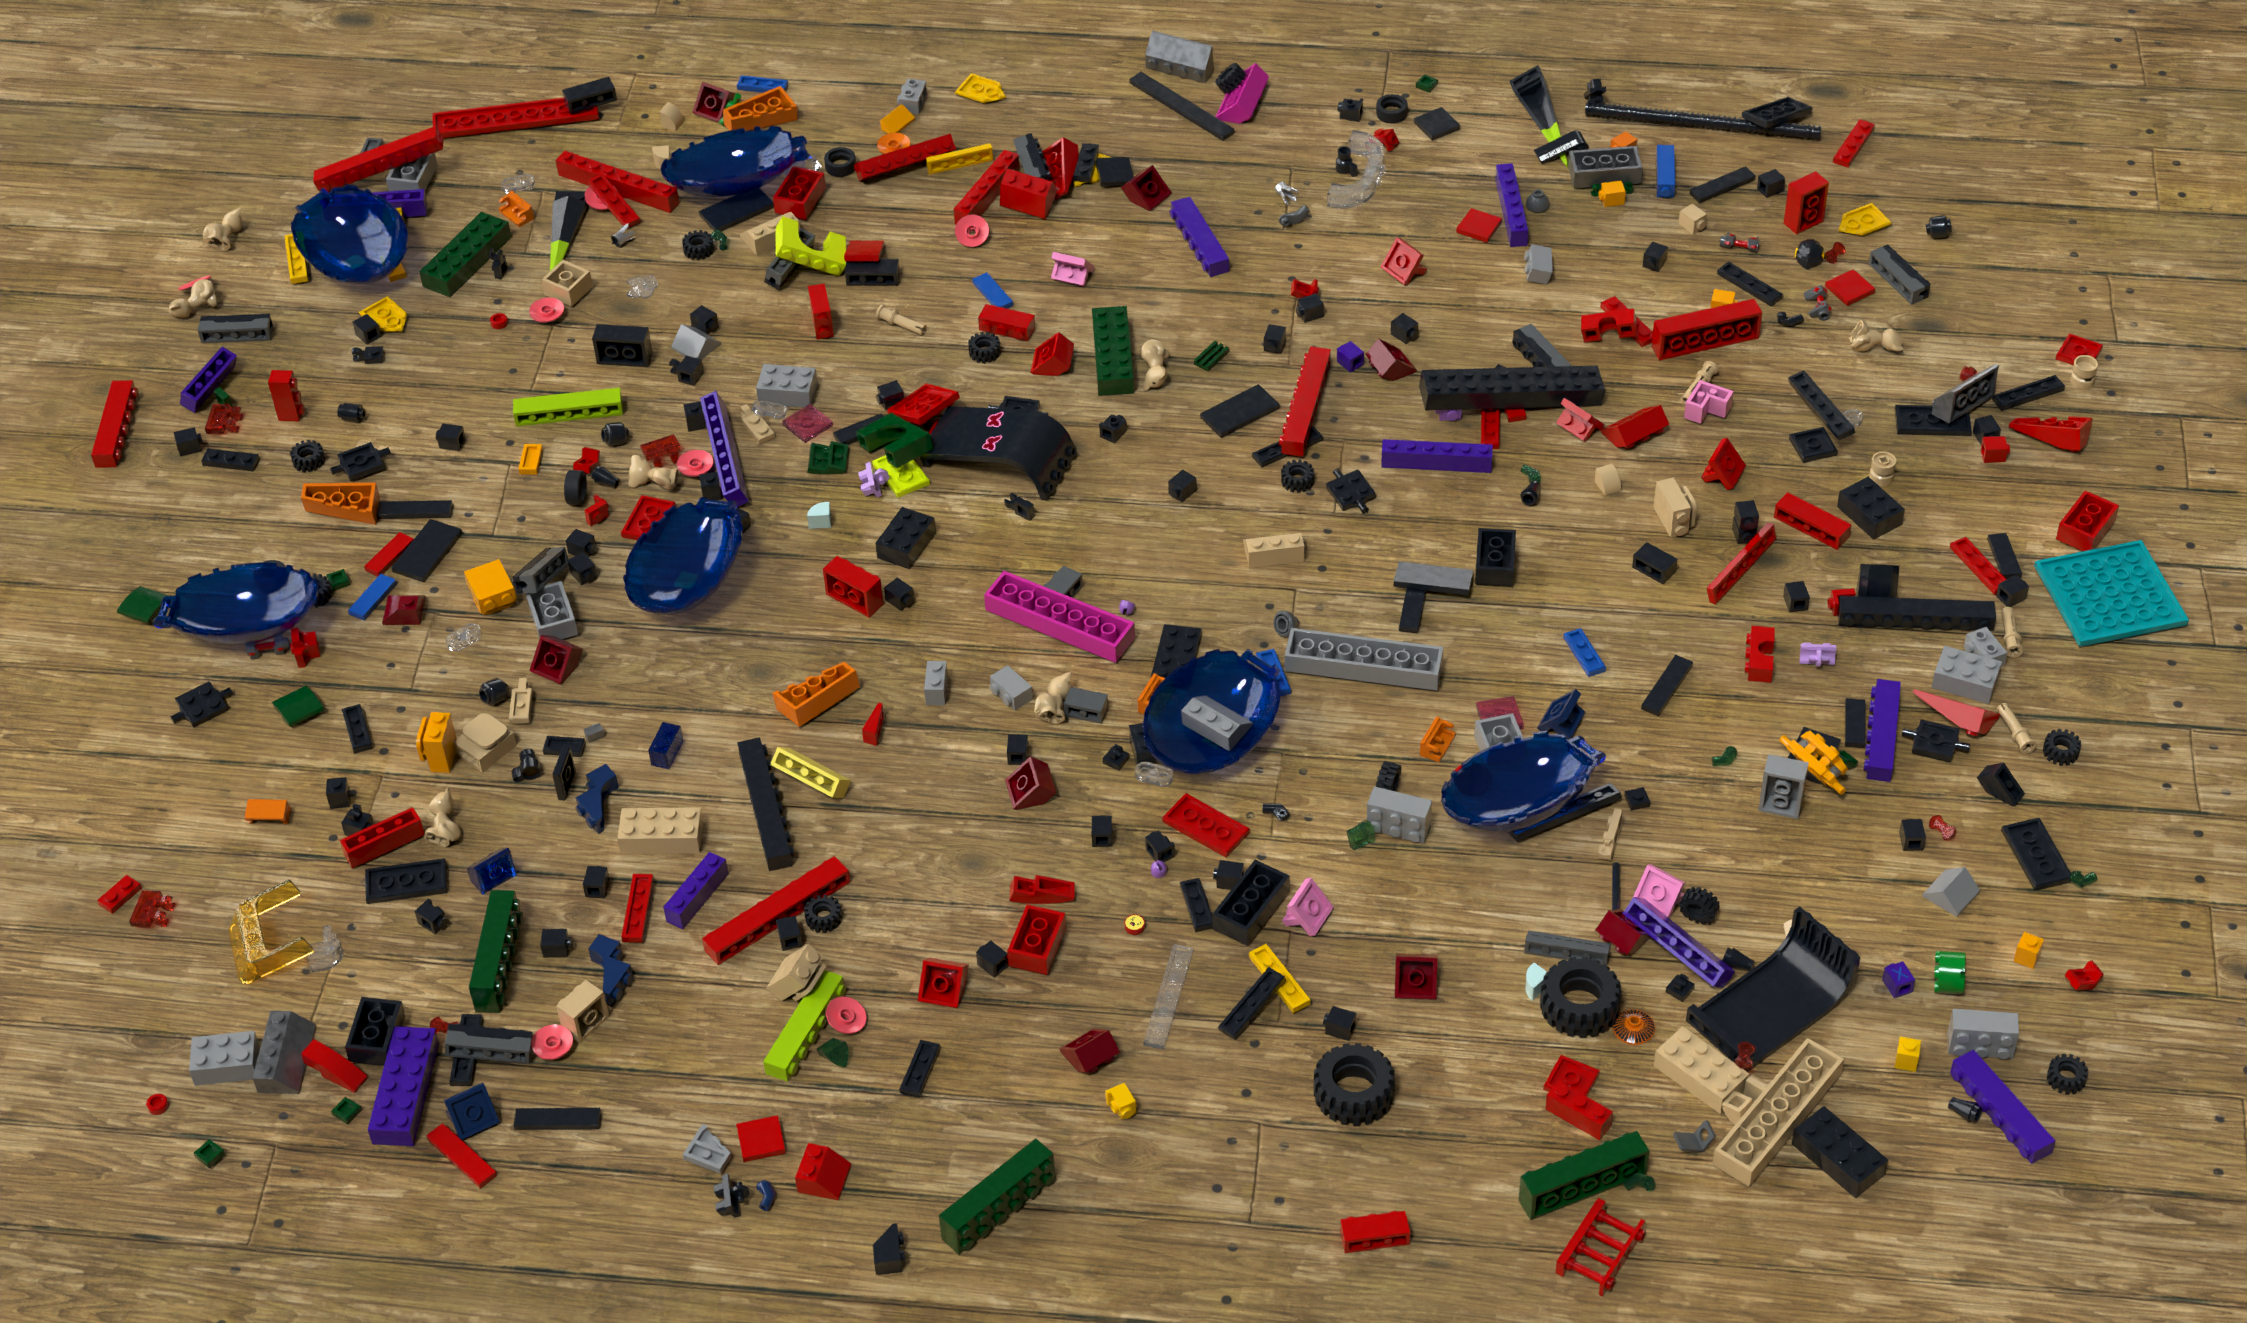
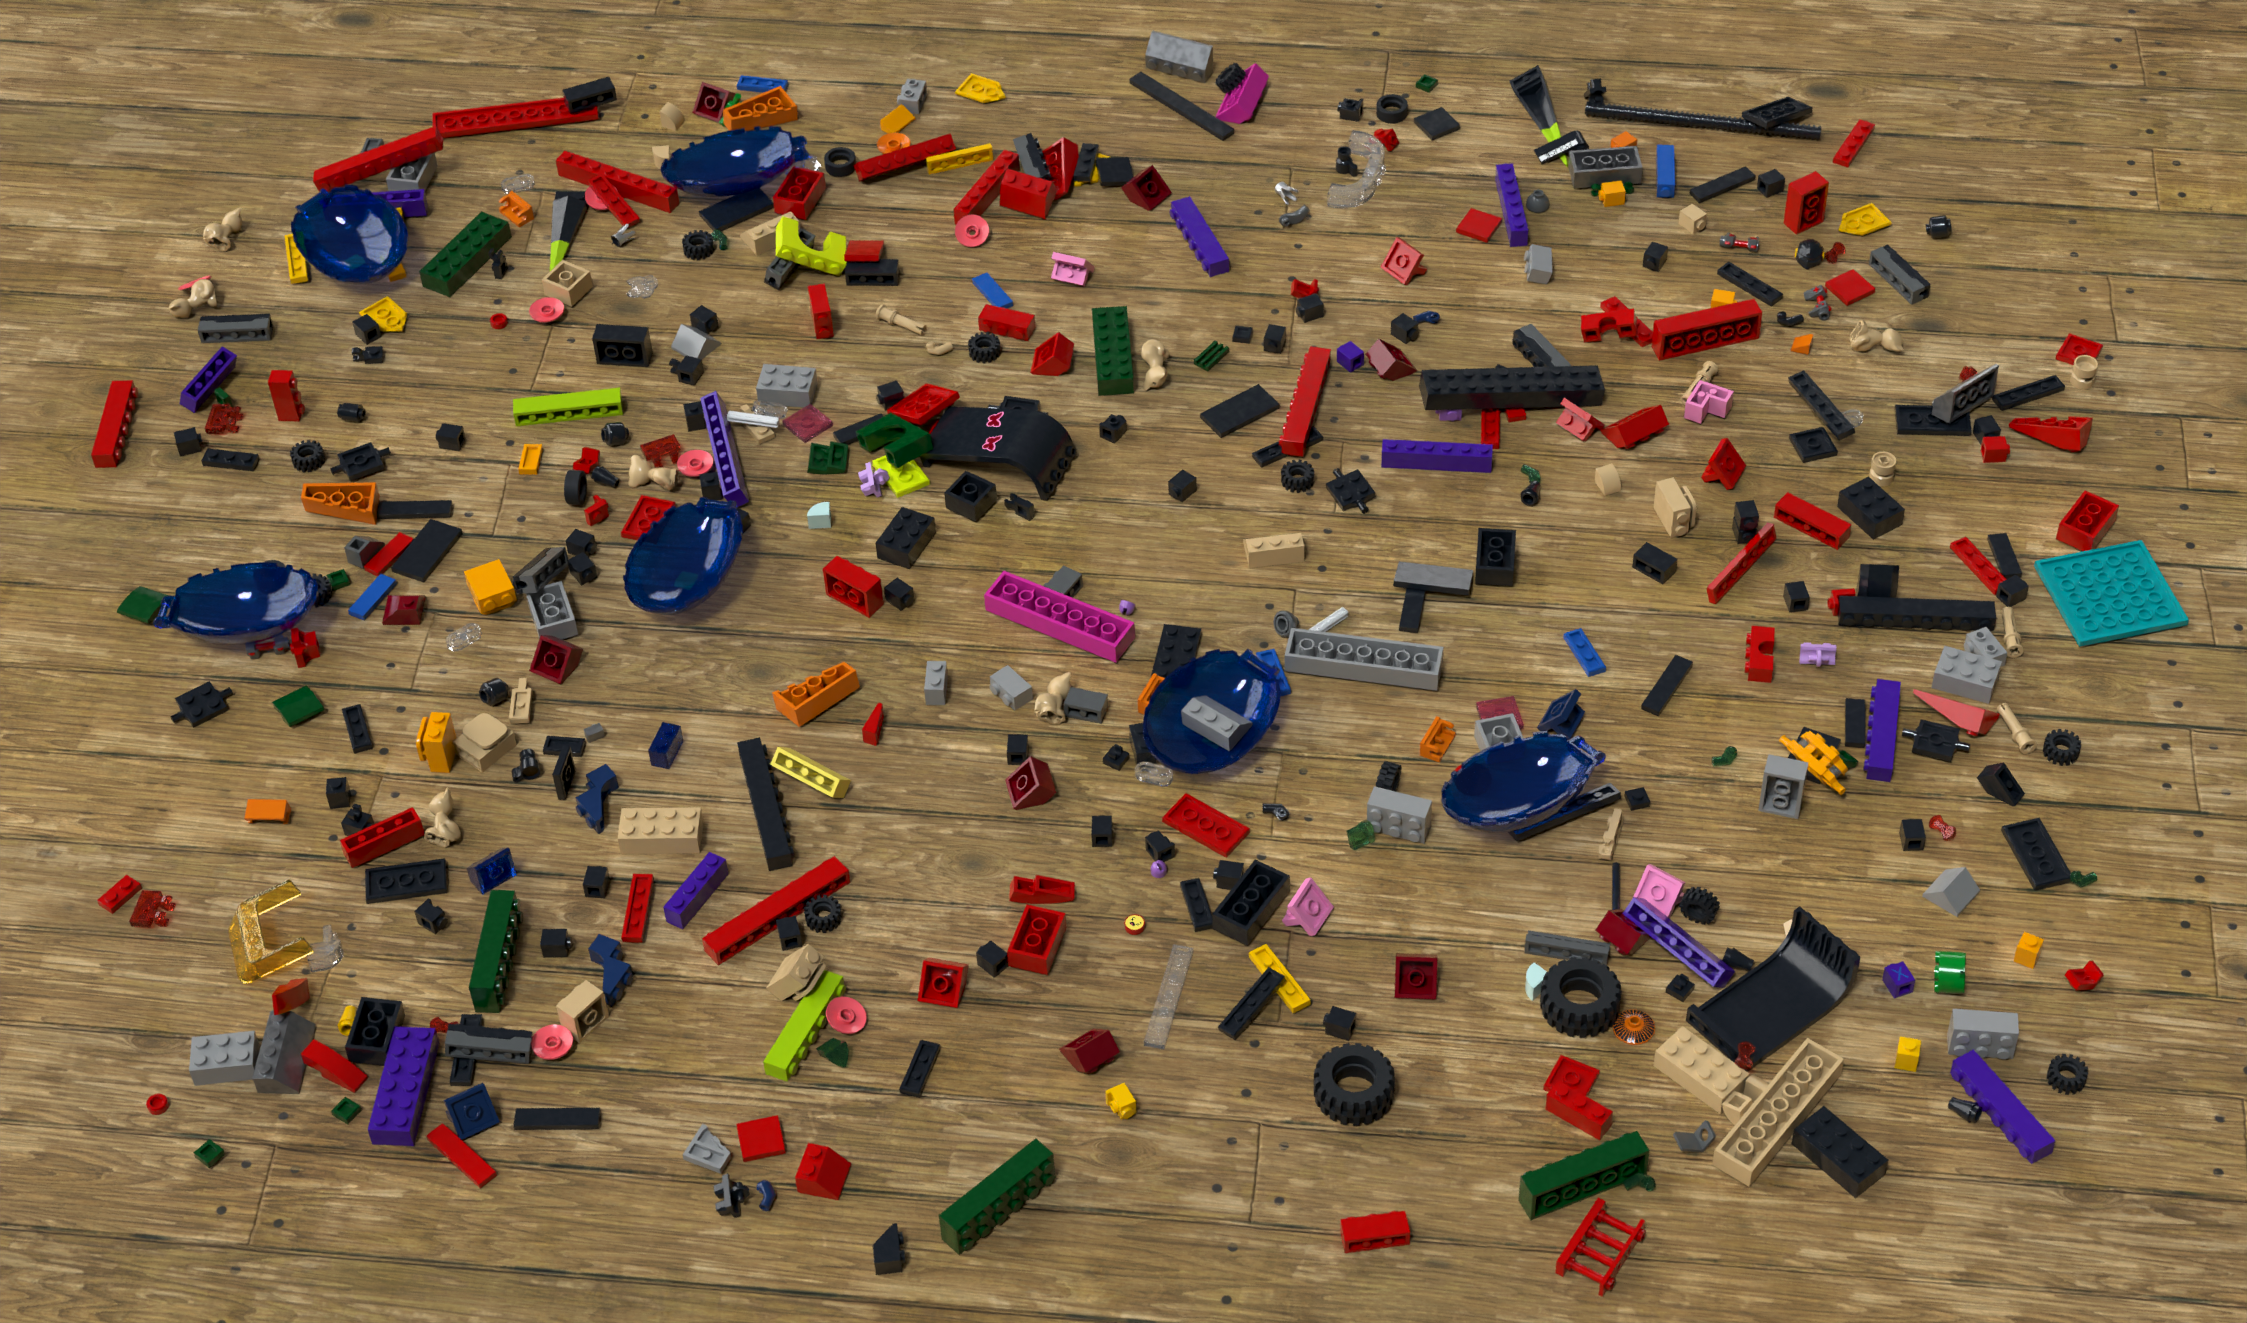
none -> red slope [272,978,310,1015]
none -> yellow cone [338,1005,357,1036]
none -> dark grey slope [344,536,385,569]
none -> white axle [727,411,780,428]
none -> tan arm [926,341,953,355]
none -> black brick [944,471,997,522]
none -> black tile [1232,326,1253,344]
none -> white axle [1309,607,1348,632]
none -> dark blue arm [1413,311,1440,324]
none -> orange slope [1791,334,1813,355]

